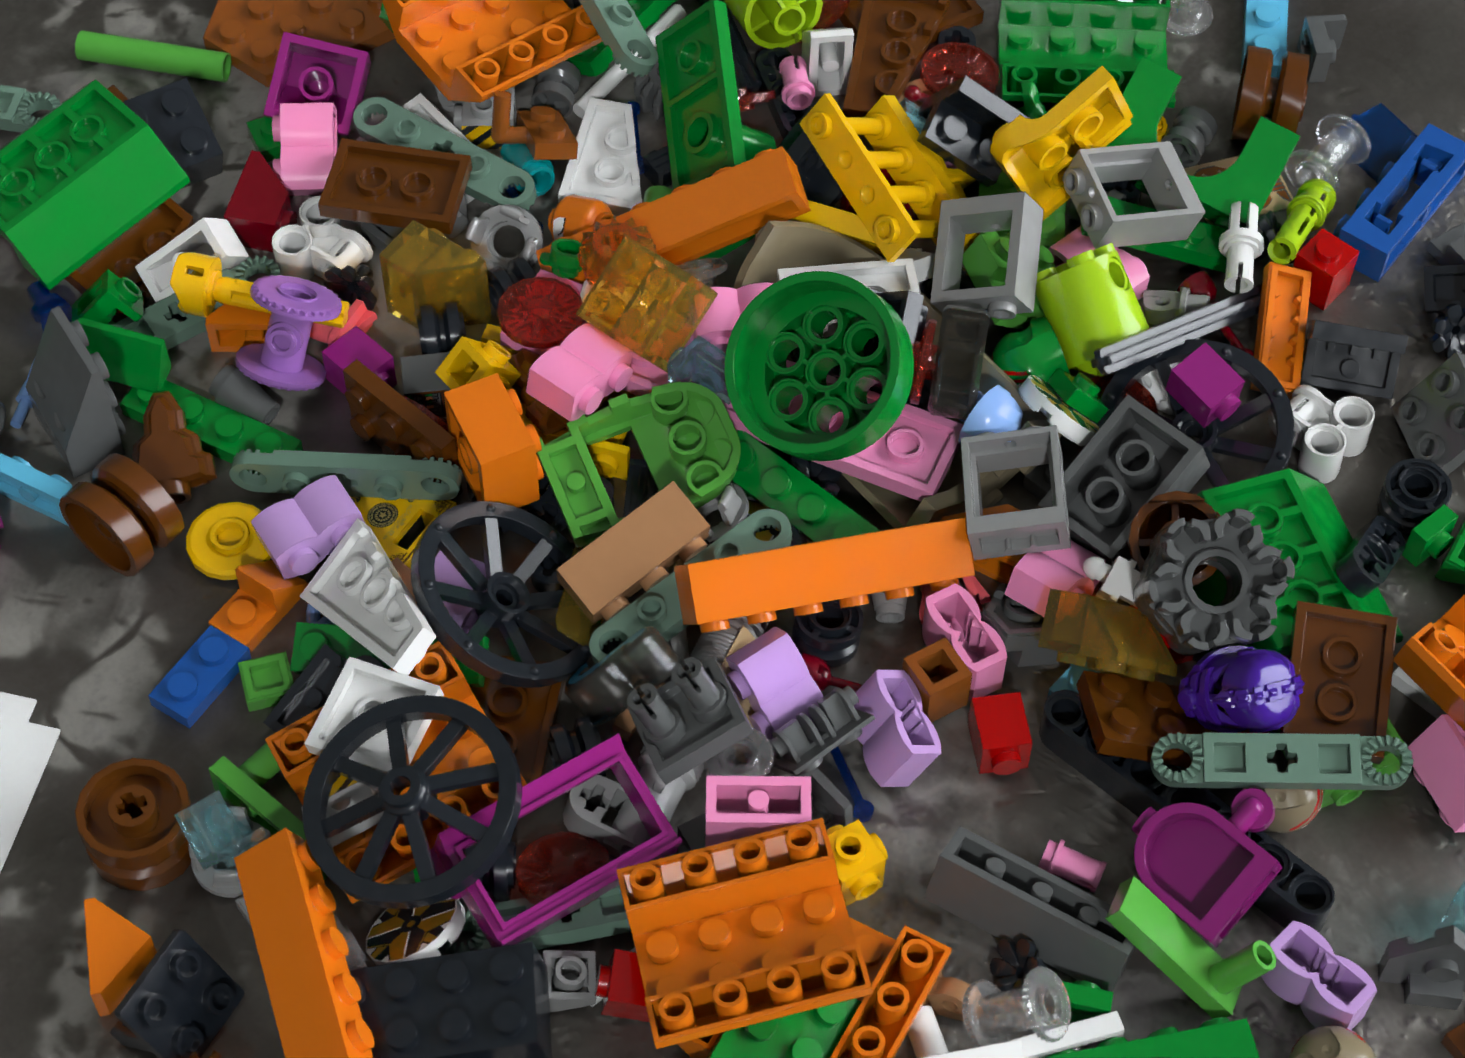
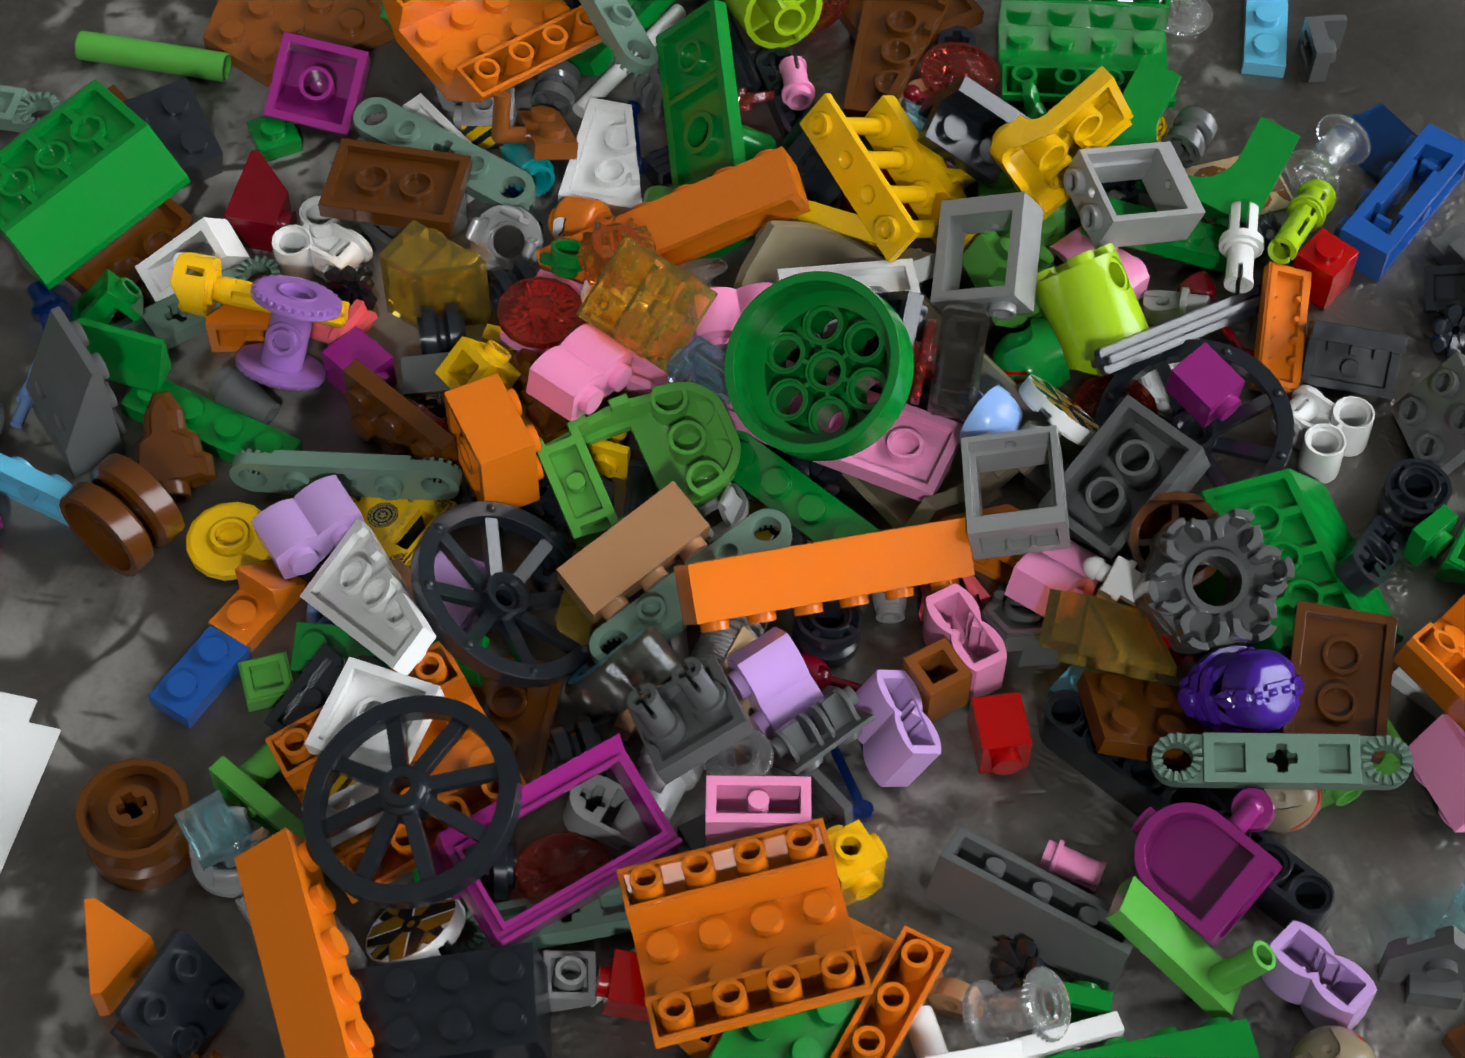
bright pink brick [272,102,338,196] -> none
white slope [801,27,854,97] -> none
green plate [1048,368,1109,423] -> none
reddish brown wheel [1230,45,1309,141] -> none

